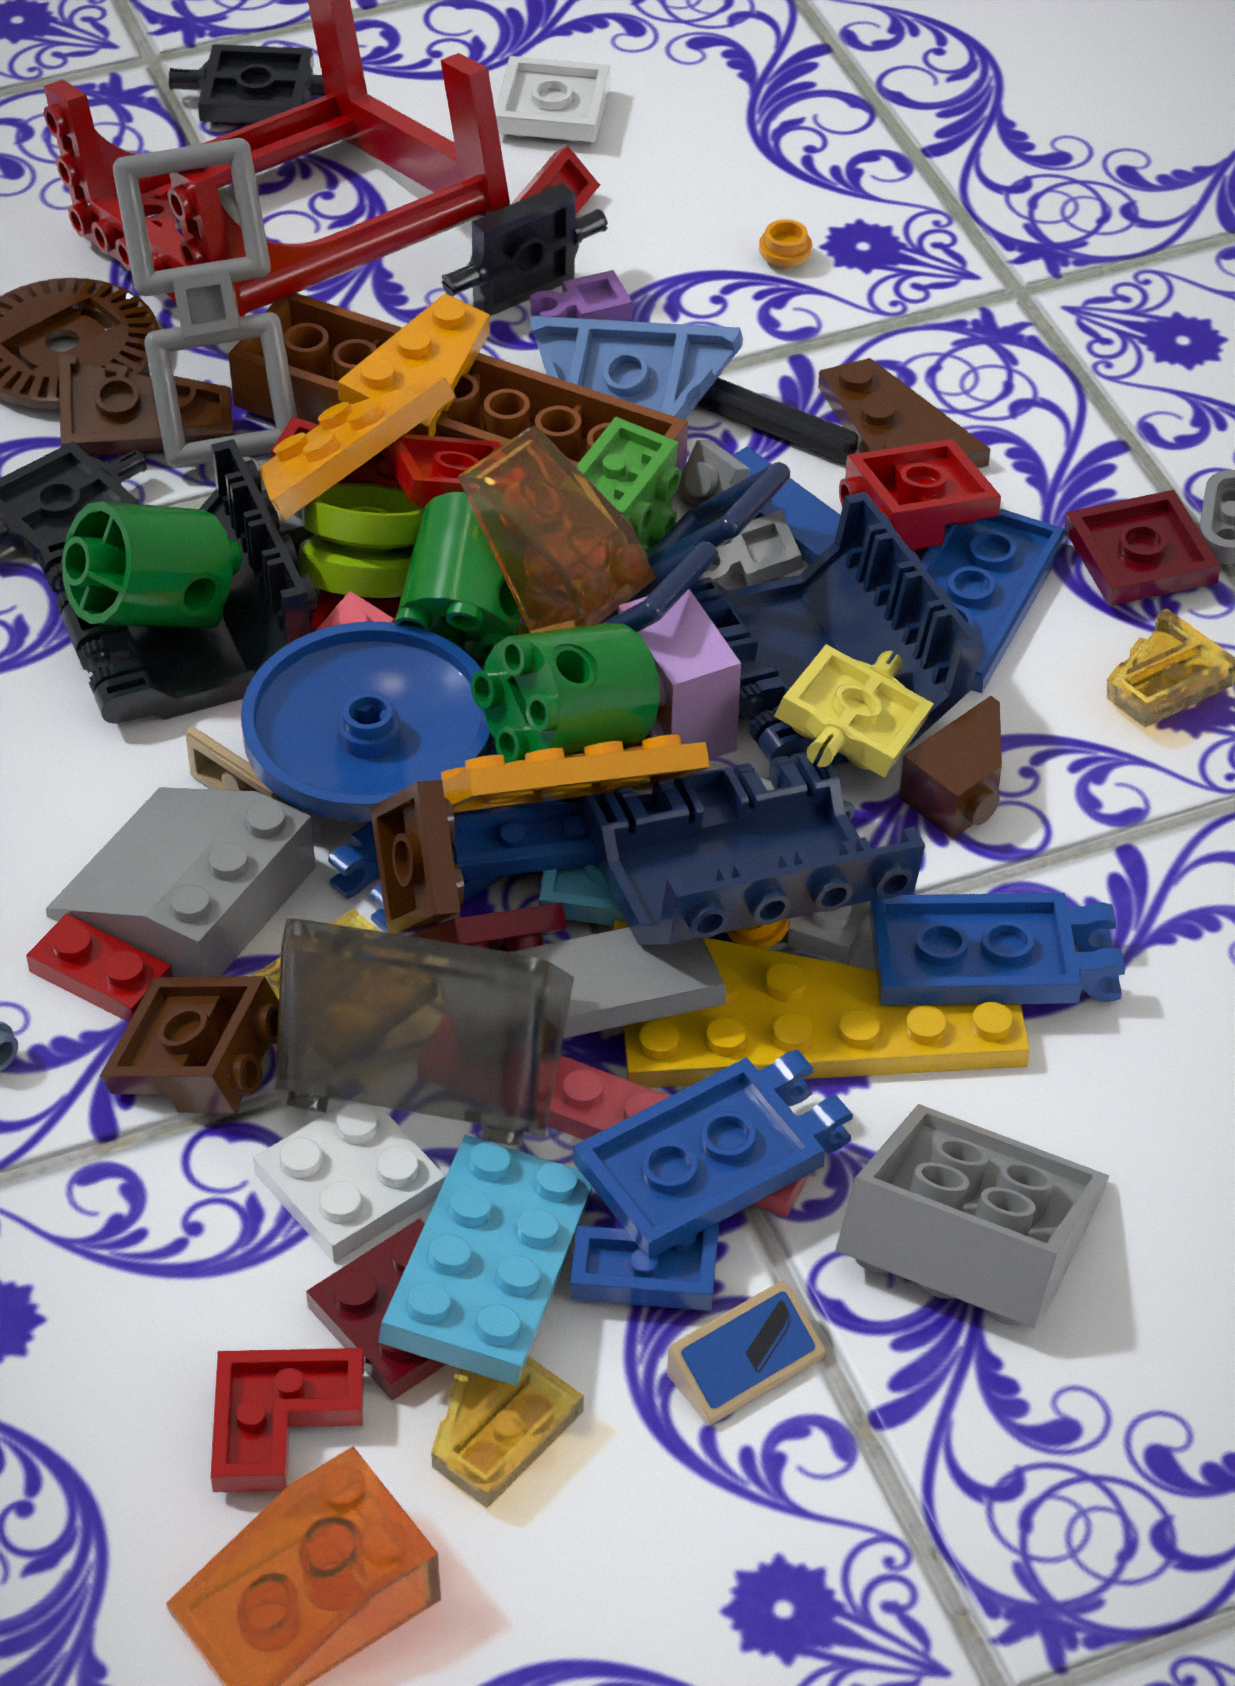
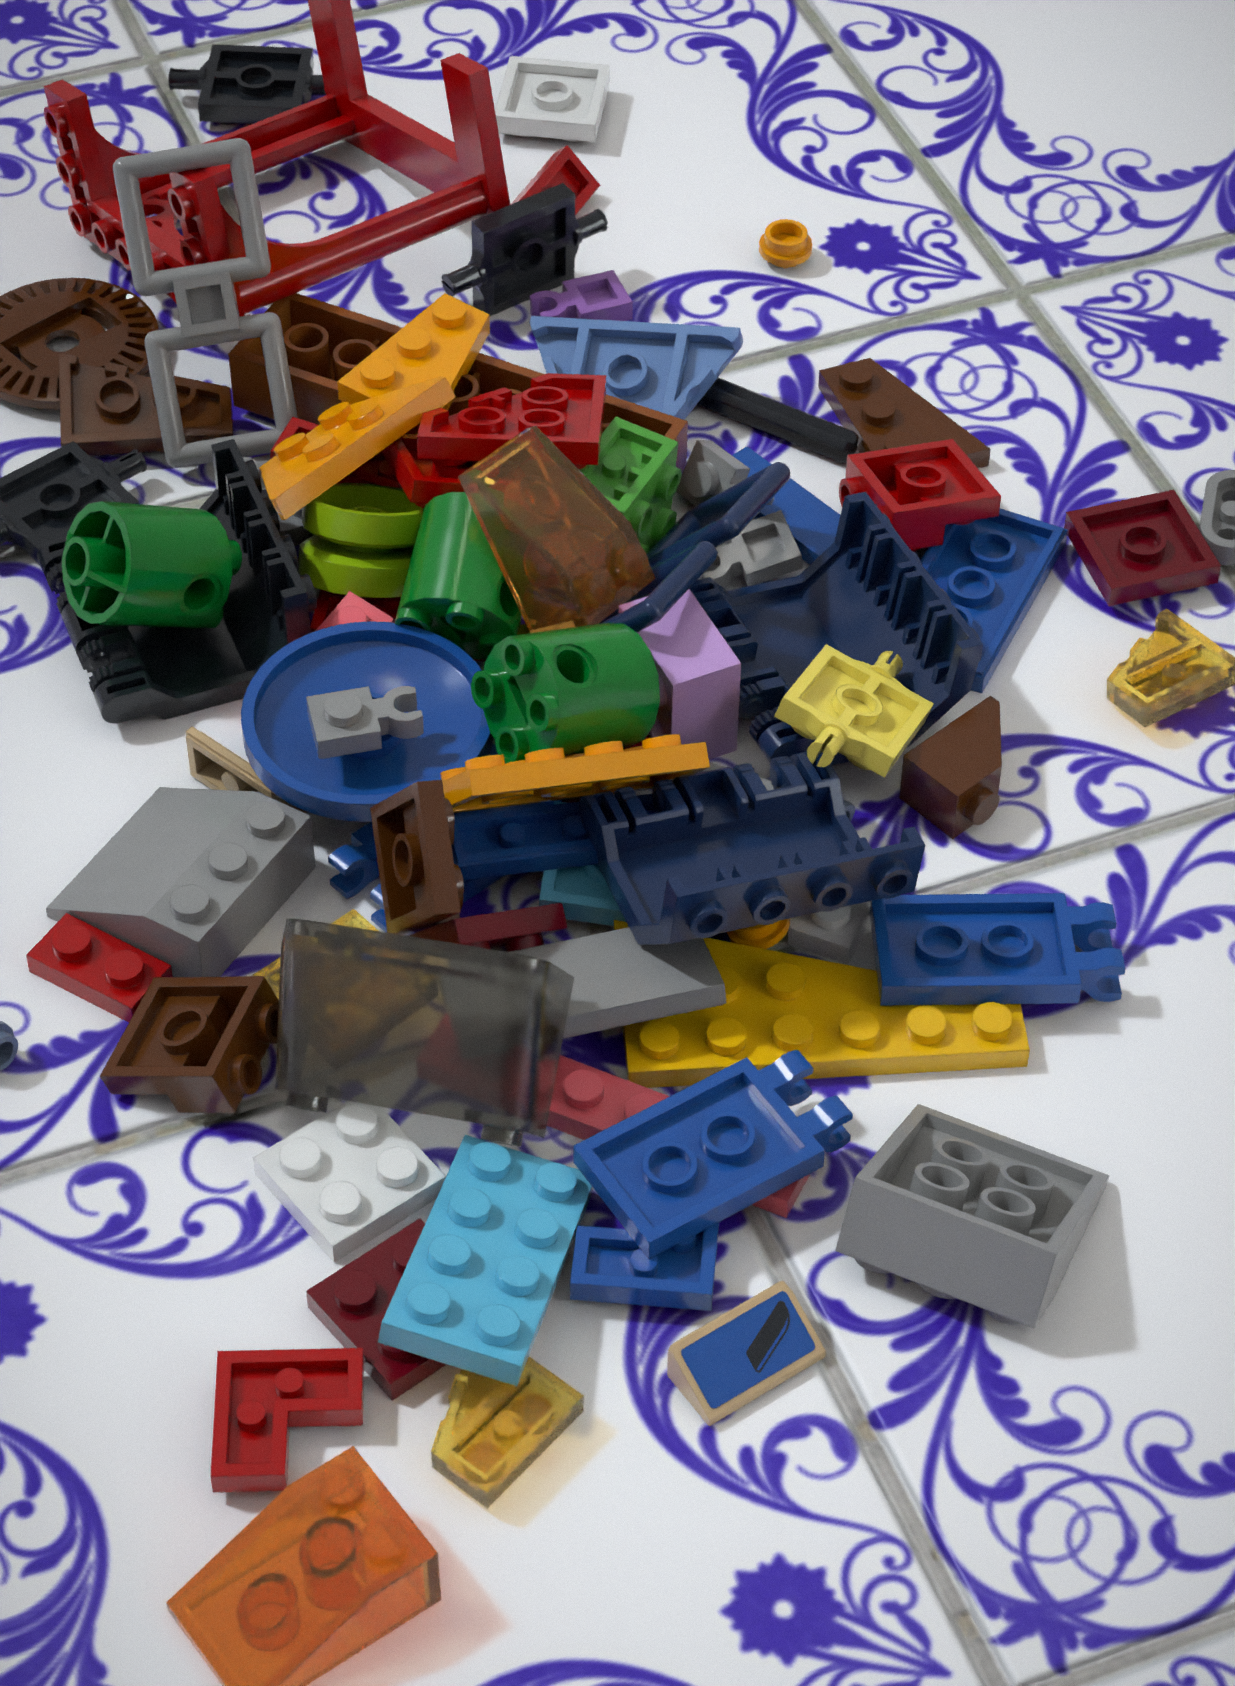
none -> light grey plate [306,686,424,759]
none -> red plate [417,373,606,470]

